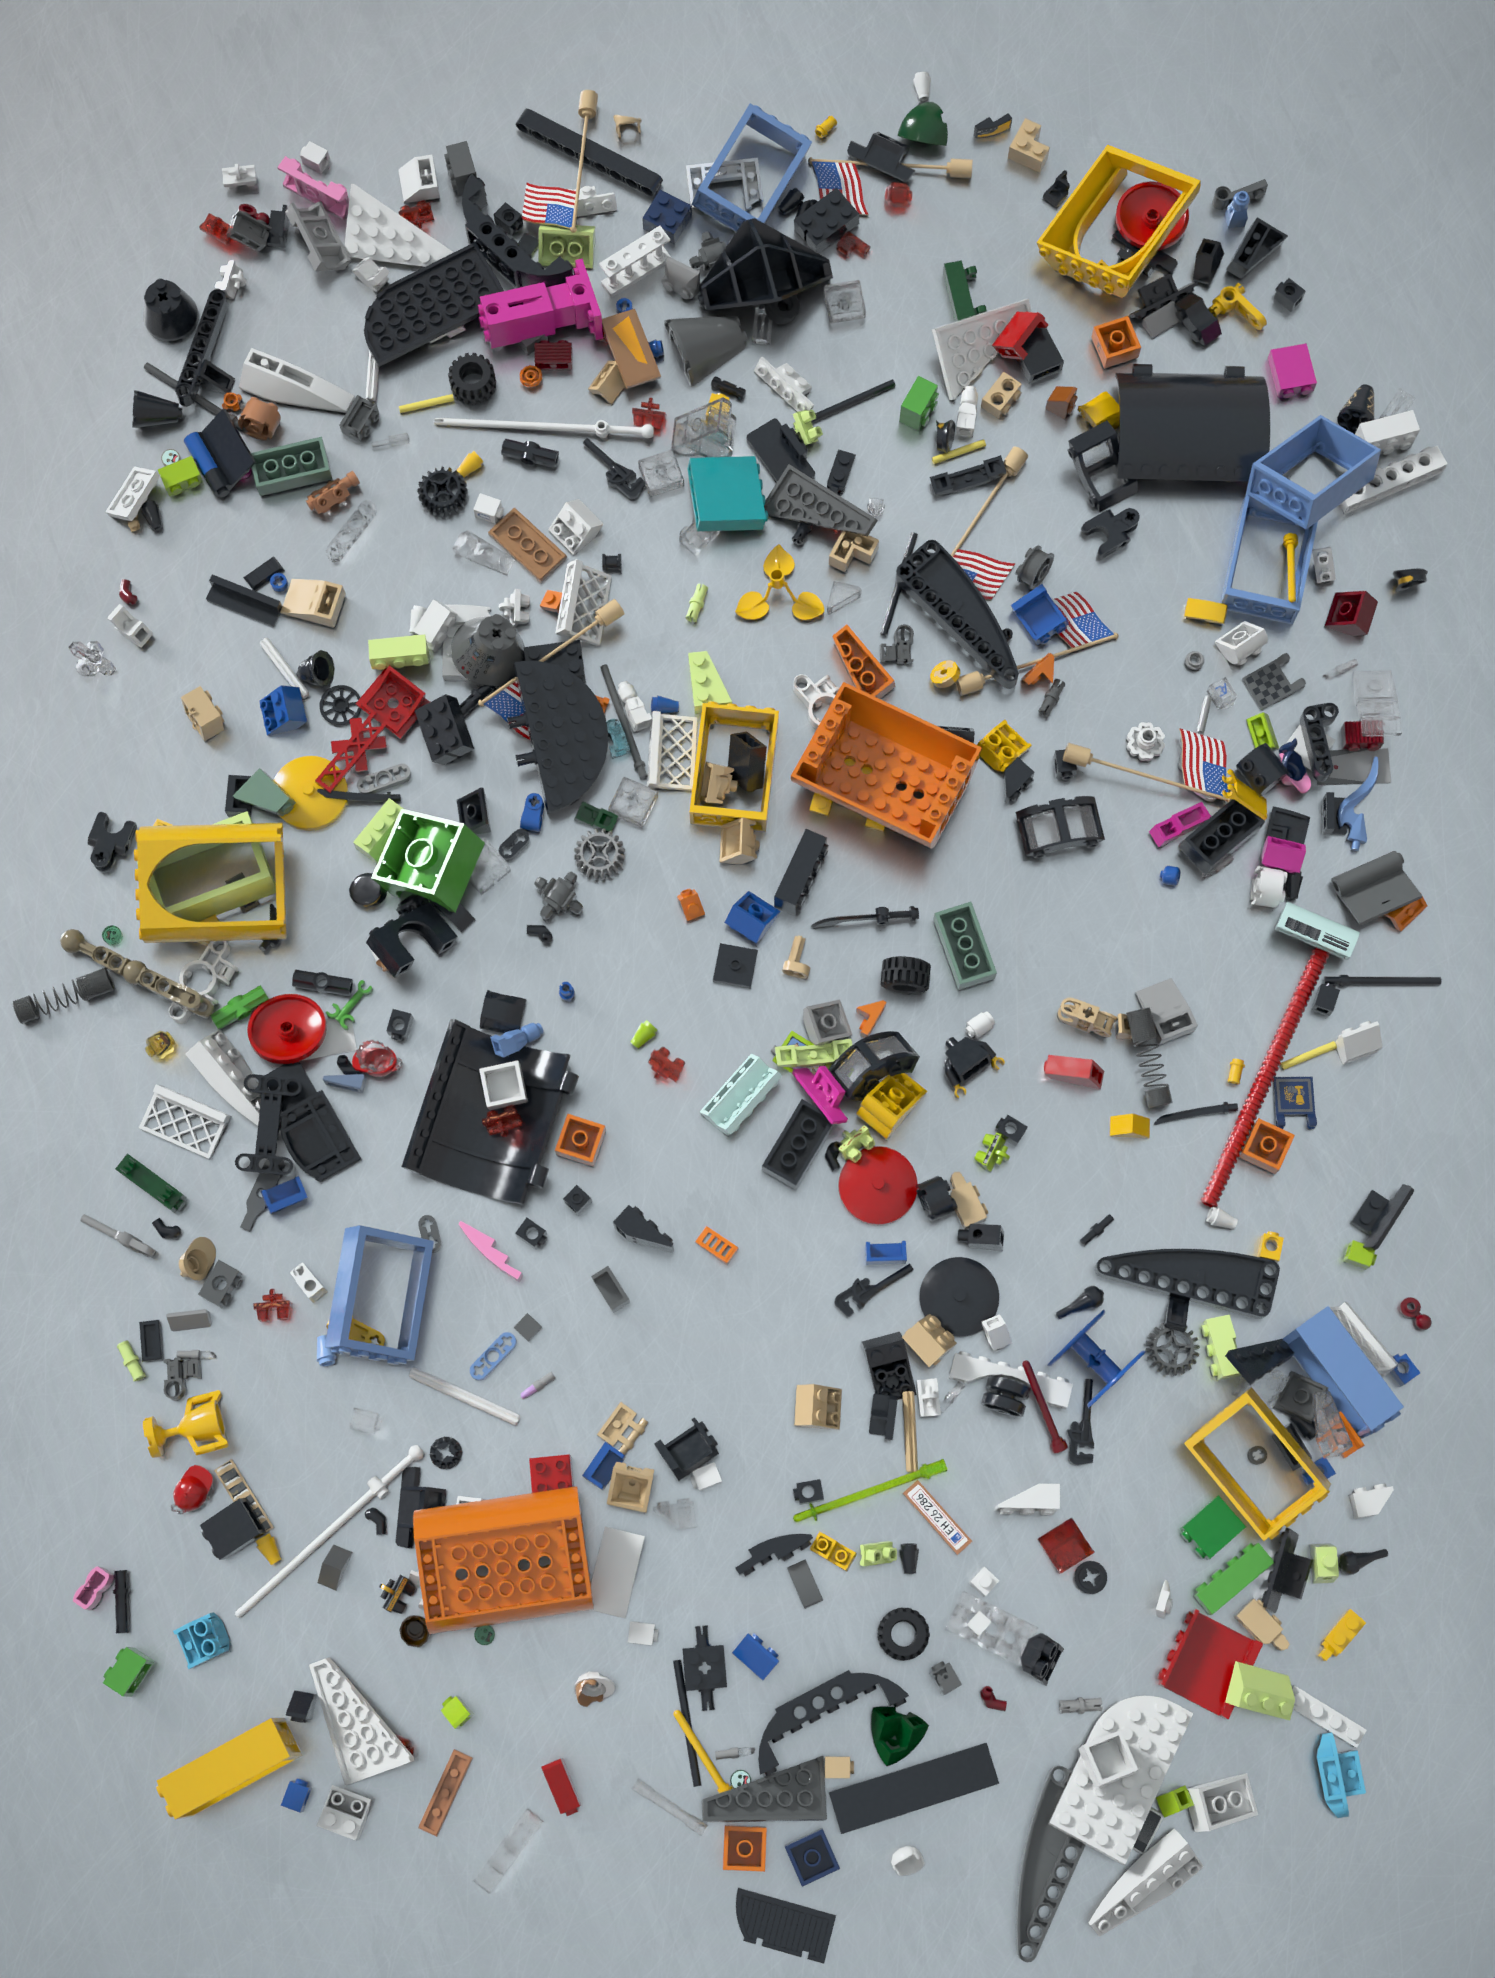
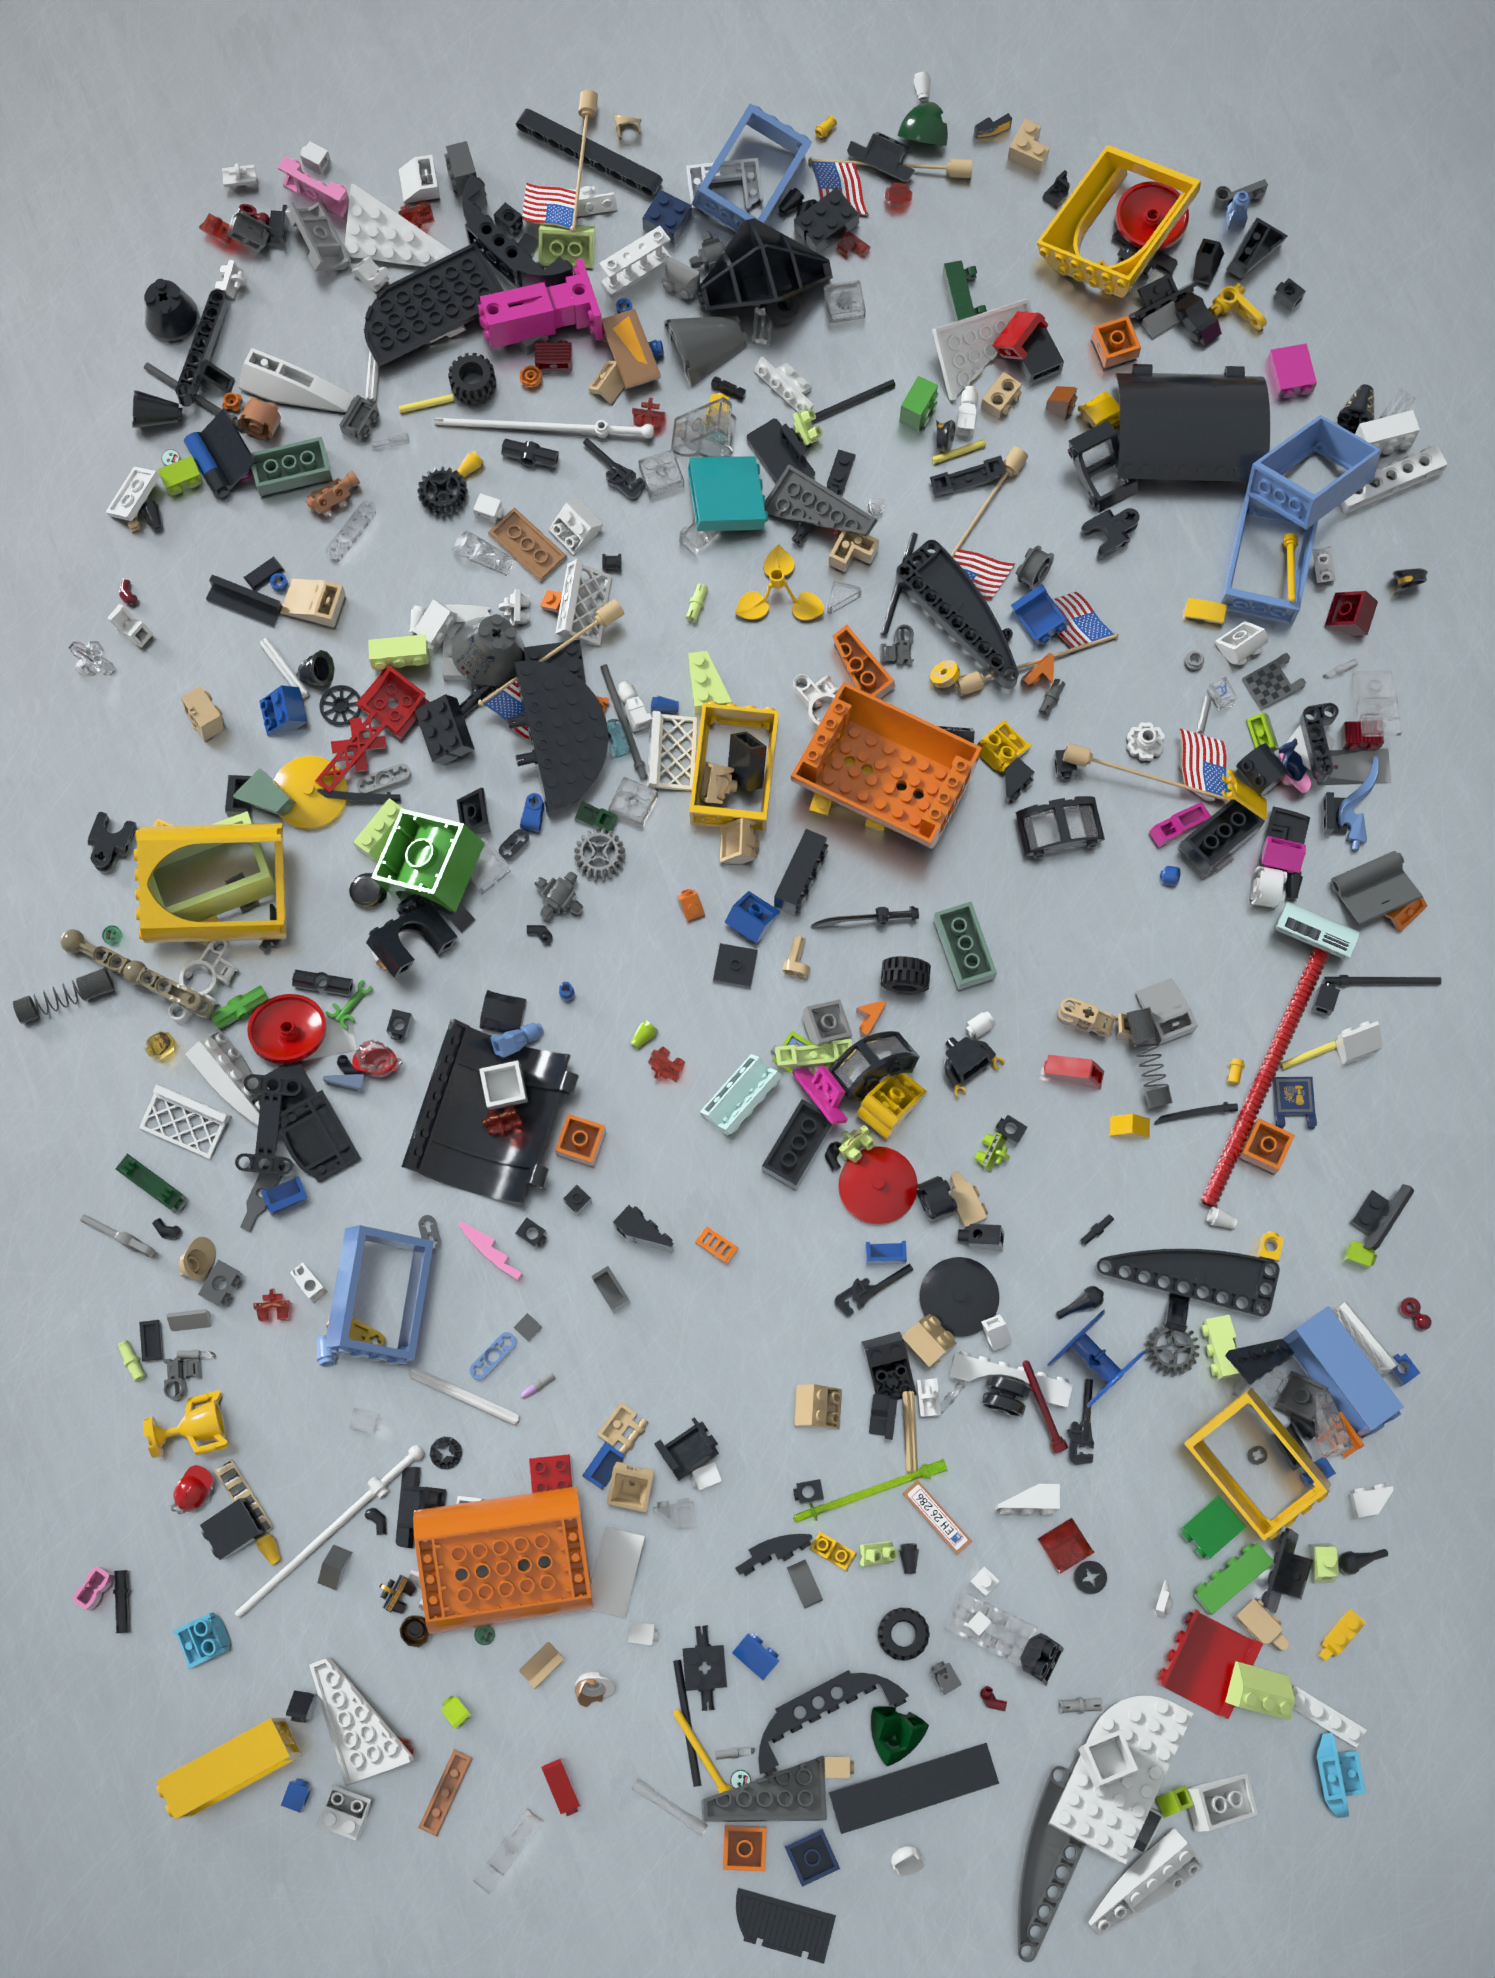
bright green brick [103,1647,155,1697] -> none
none -> tan panel [519,1642,565,1689]

